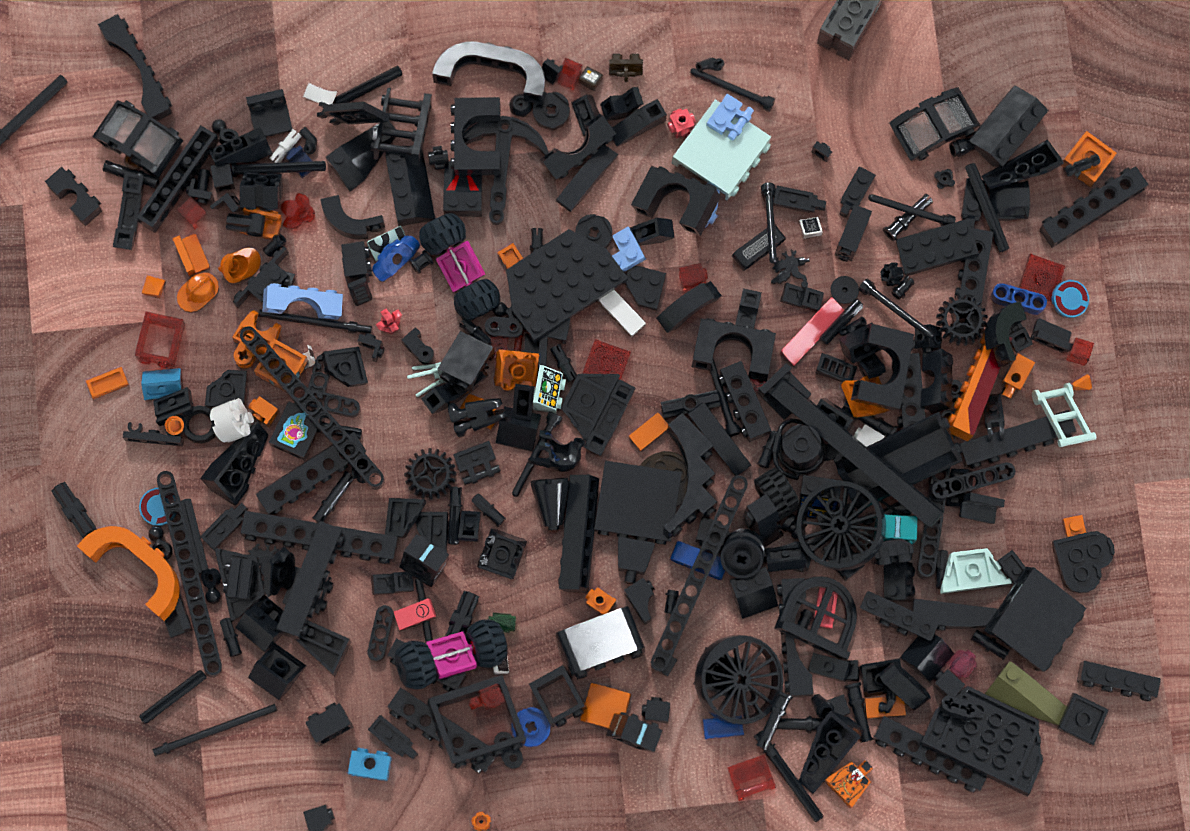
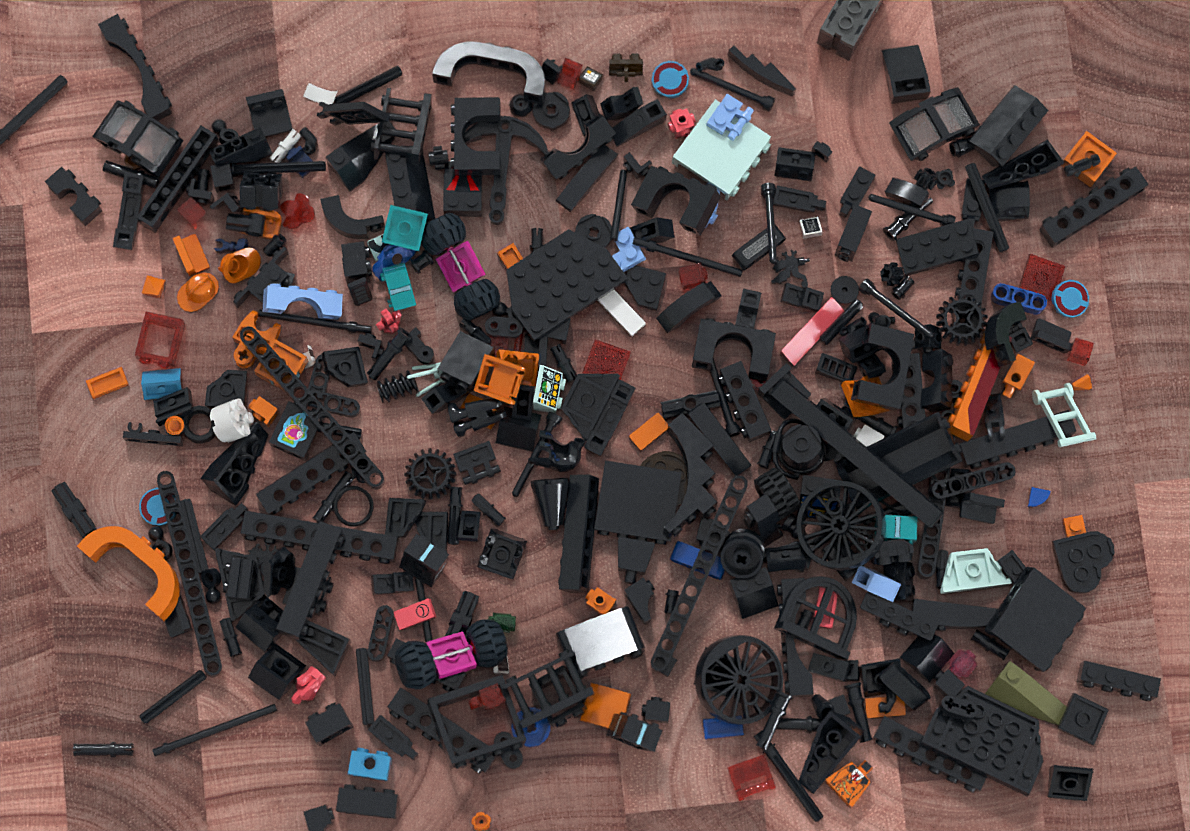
none -> black pin [73,742,134,757]
none -> dark blue piece [214,238,249,253]
none -> coral rock [291,666,326,704]
none -> black tyre [334,486,374,527]
none -> black brick [336,784,399,819]
none -> black axle [356,648,374,725]
none -> black pin [367,327,413,380]
none -> black piece [377,370,419,403]
none -> teal container [380,262,416,311]
none -> teal container [382,205,428,251]
none -> orange container [473,354,525,405]
none -> black fence [503,649,595,728]
none -> black bar [610,170,627,241]
none -> black bracket [623,152,652,179]
none -> black bar [632,237,743,277]
none -> dark azure tile [652,61,689,99]
none -> black slope [728,45,796,96]
none -> black bracket [774,147,816,181]
none -> light blue slope [852,566,901,602]
none -> black piece [868,312,895,328]
none -> black slope [882,45,931,104]
none -> black slope [885,178,929,208]
none -> black gear [913,168,938,190]
none -> blue tile [1028,487,1051,507]
none -> black slope [1048,765,1093,801]

